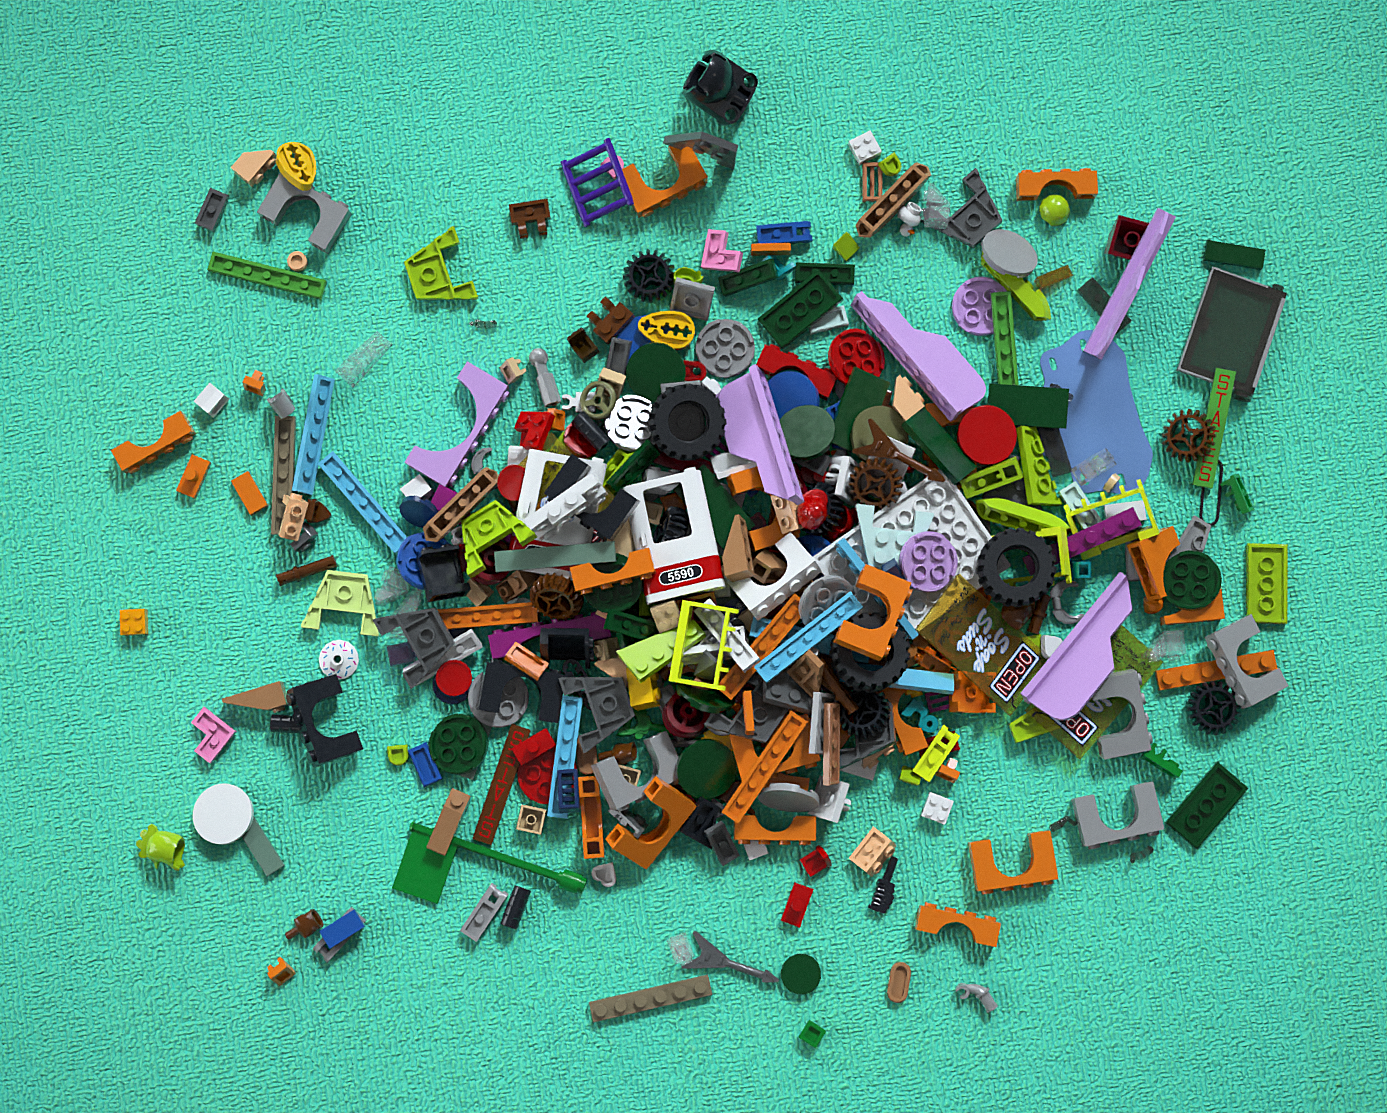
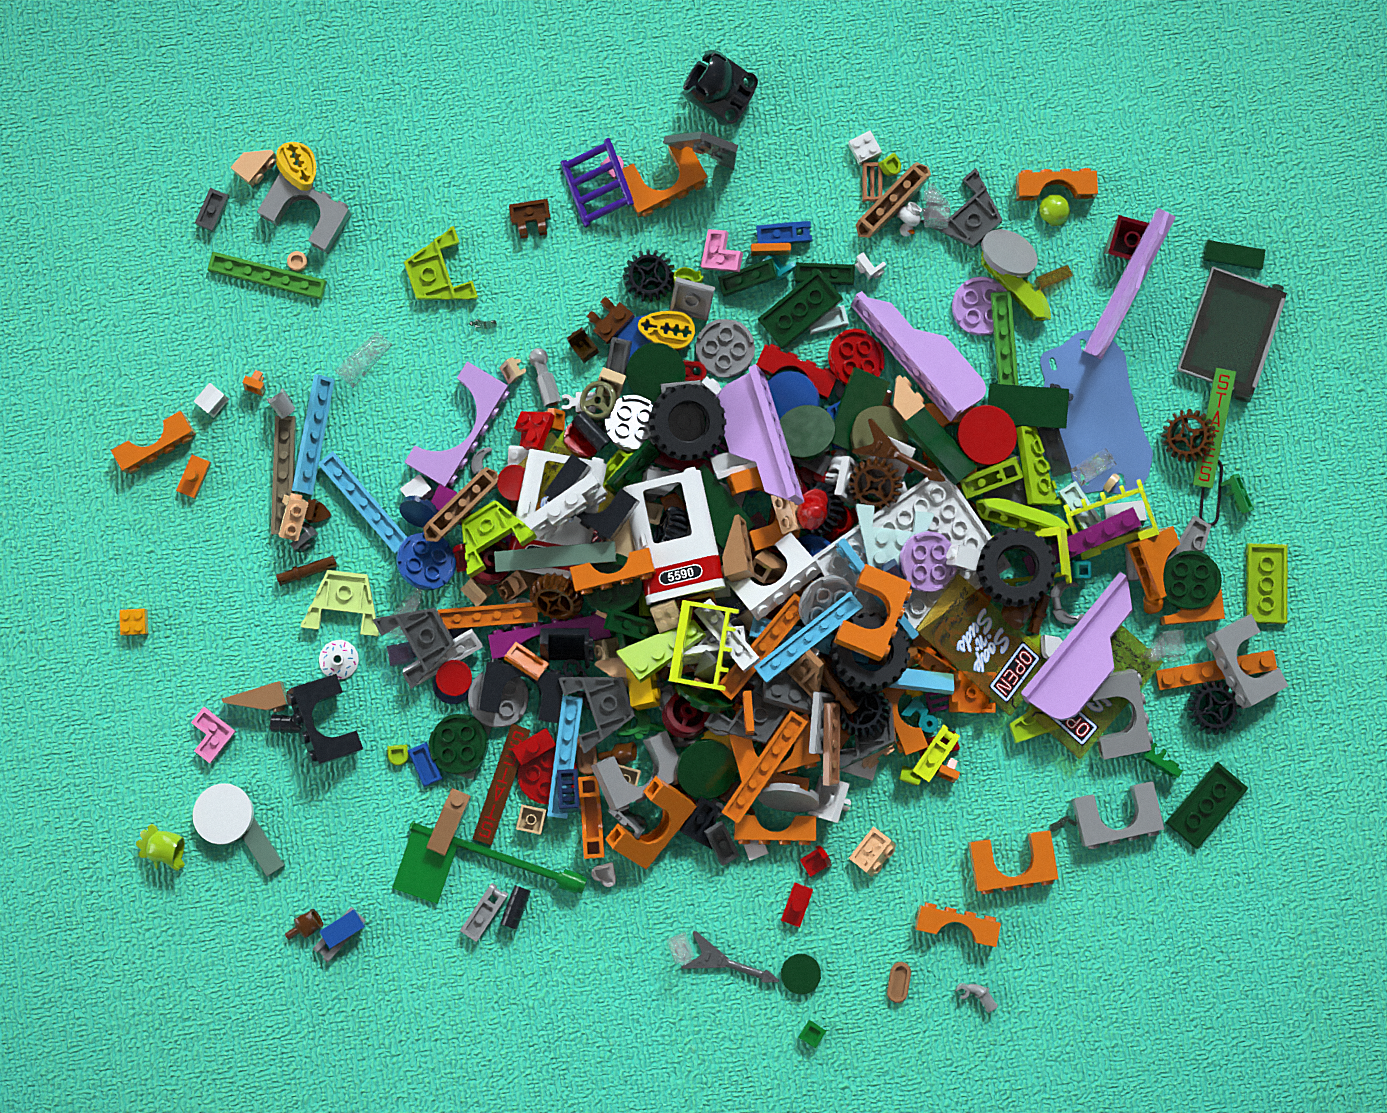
orange tile [231,471,269,516] -> none
orange tile [267,957,296,986] -> none
clear slope [374,566,411,607] -> none
black panel [416,544,471,602] -> none
white plate [451,526,464,545] -> none
dark tan plate [589,974,712,1022] -> none
lime slope [832,232,860,261] -> none
black piece [868,856,898,914] -> none
white piece [920,792,954,825] -> none
clear smoke tile [1077,277,1132,334] -> none
clear smoke piece [1130,846,1154,863] -> none
none -> white bracket [855,253,886,280]
none -> white brick [946,545,981,571]

